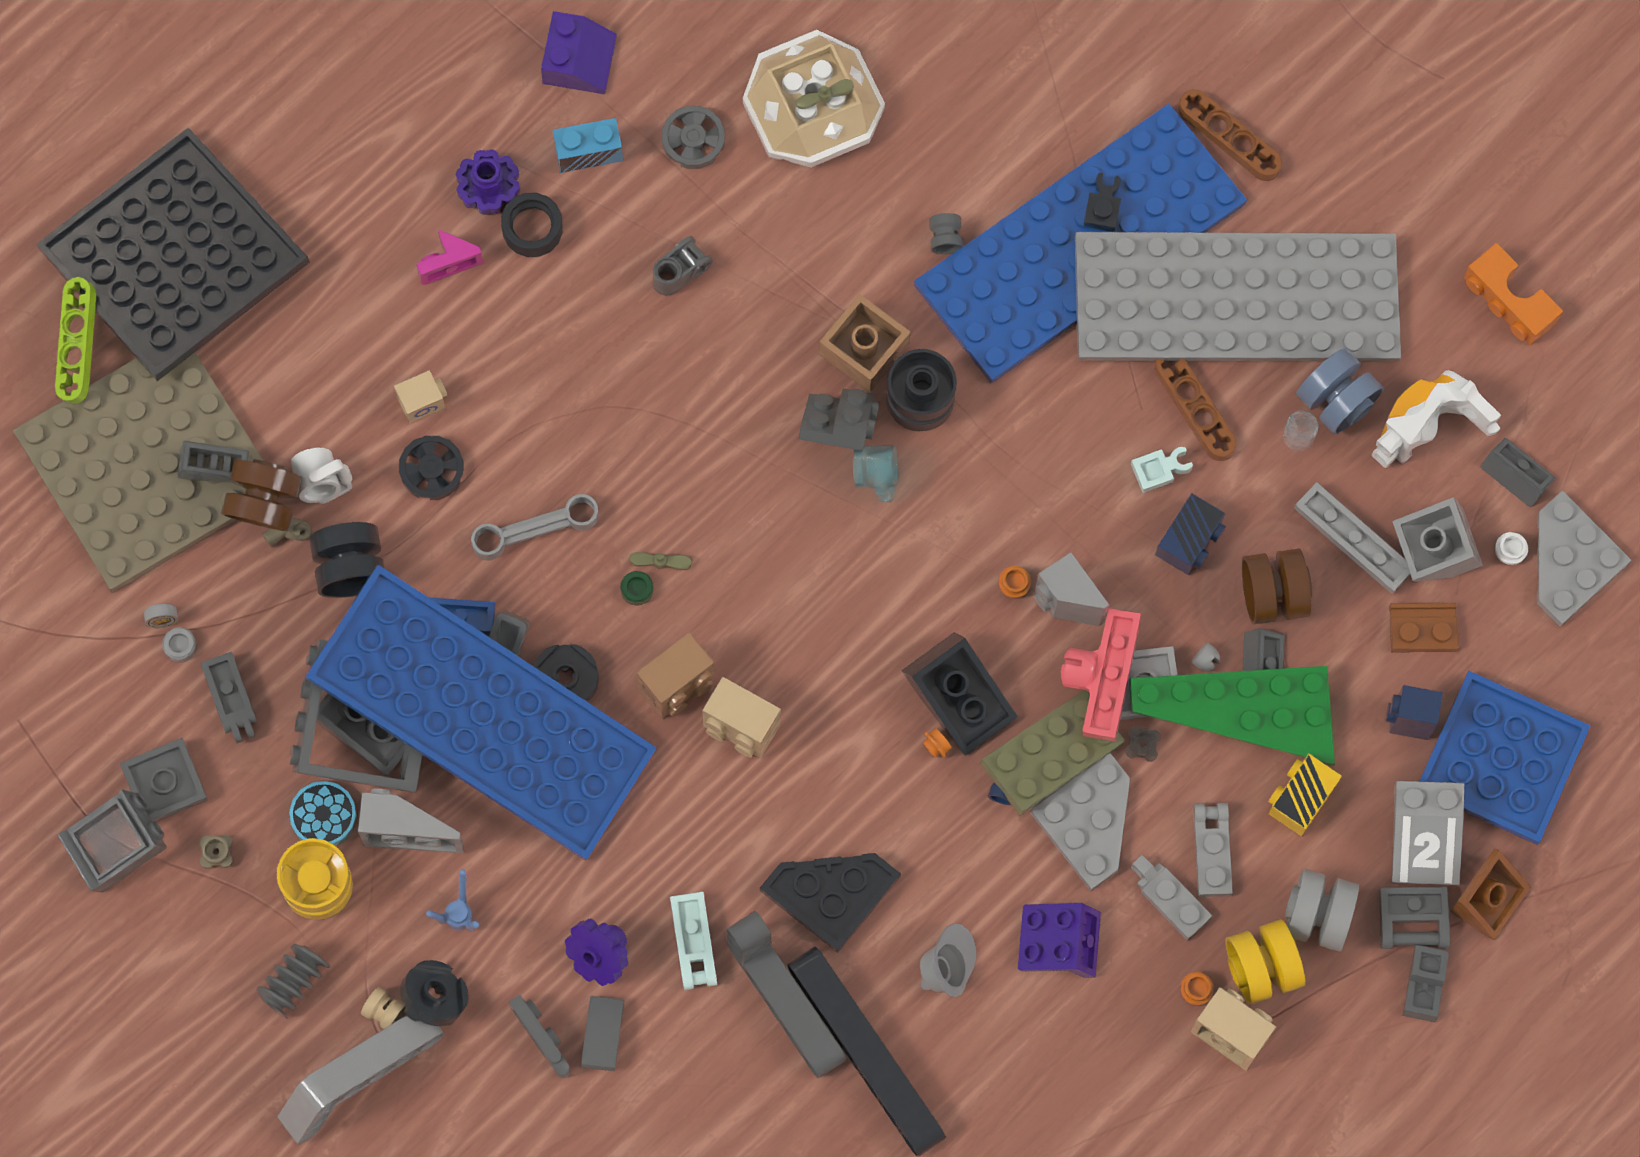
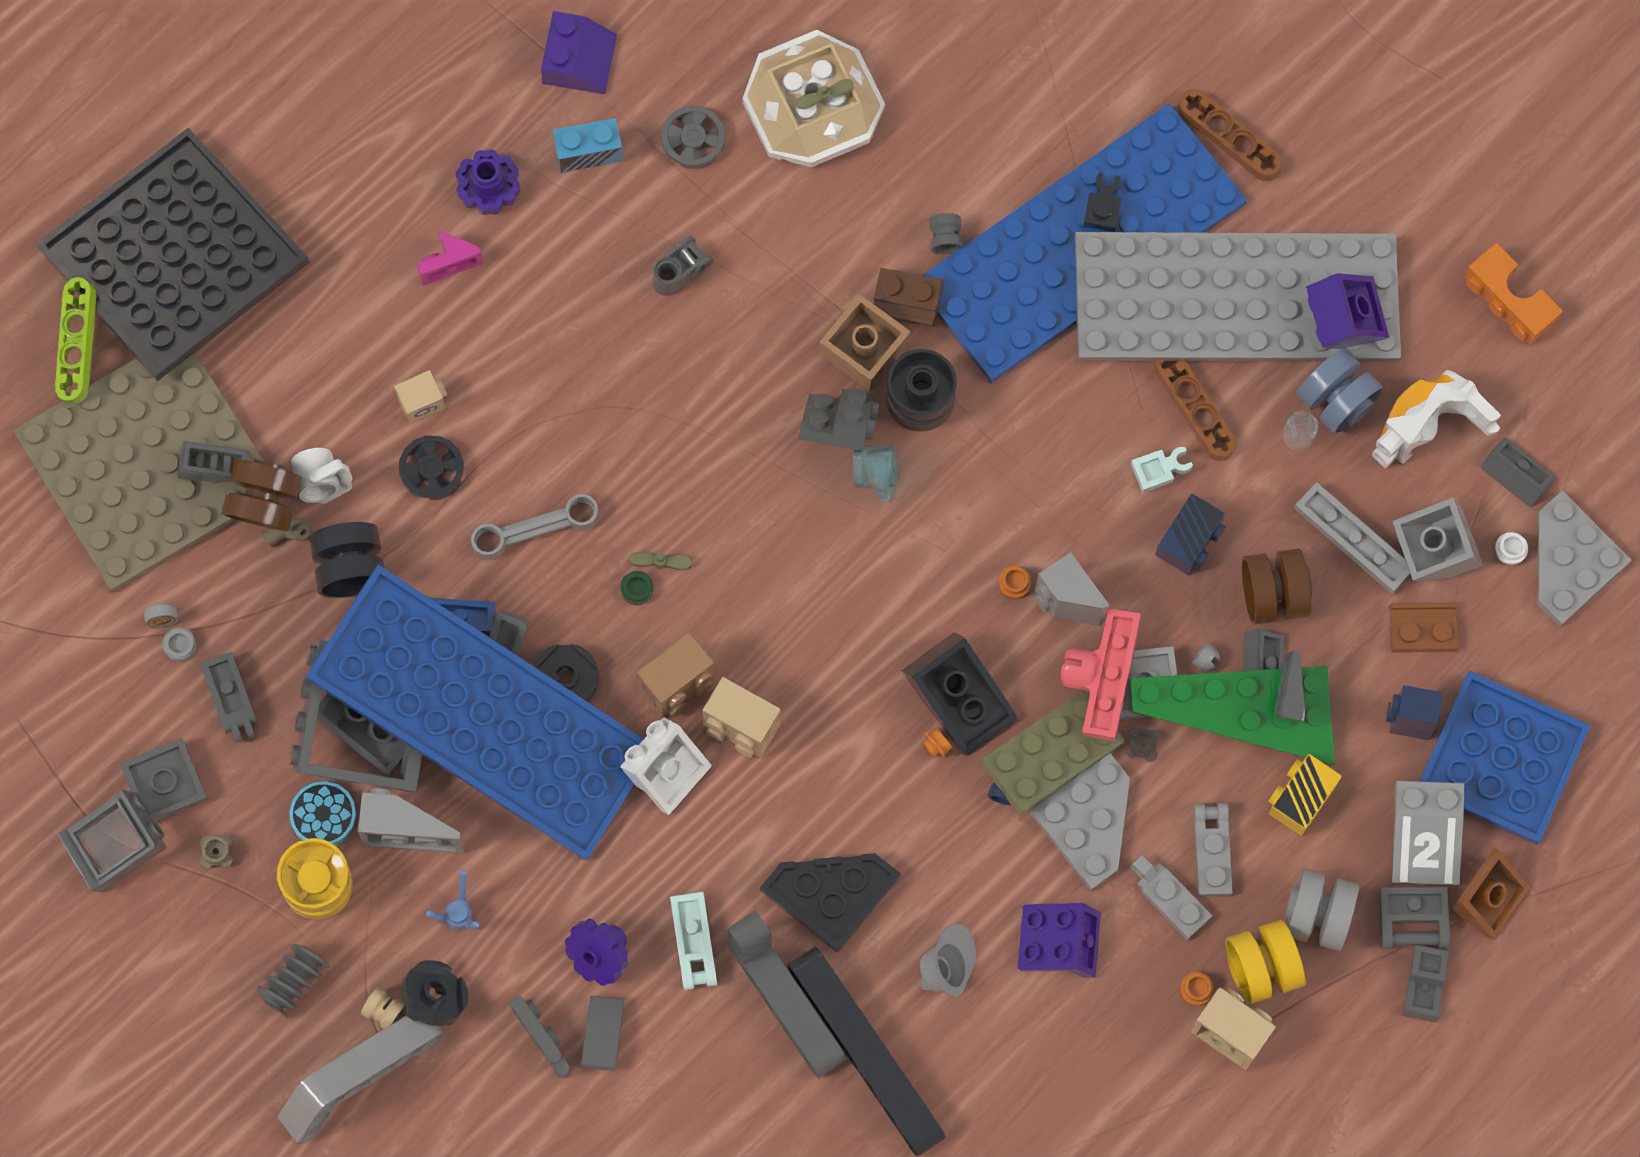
black tyre [501,192,563,257] -> none
none -> white plate [620,717,712,815]
none -> reddish brown plate [874,268,945,327]
none -> dark grey slope [1274,651,1306,723]
none -> dark purple slope [1306,273,1389,349]

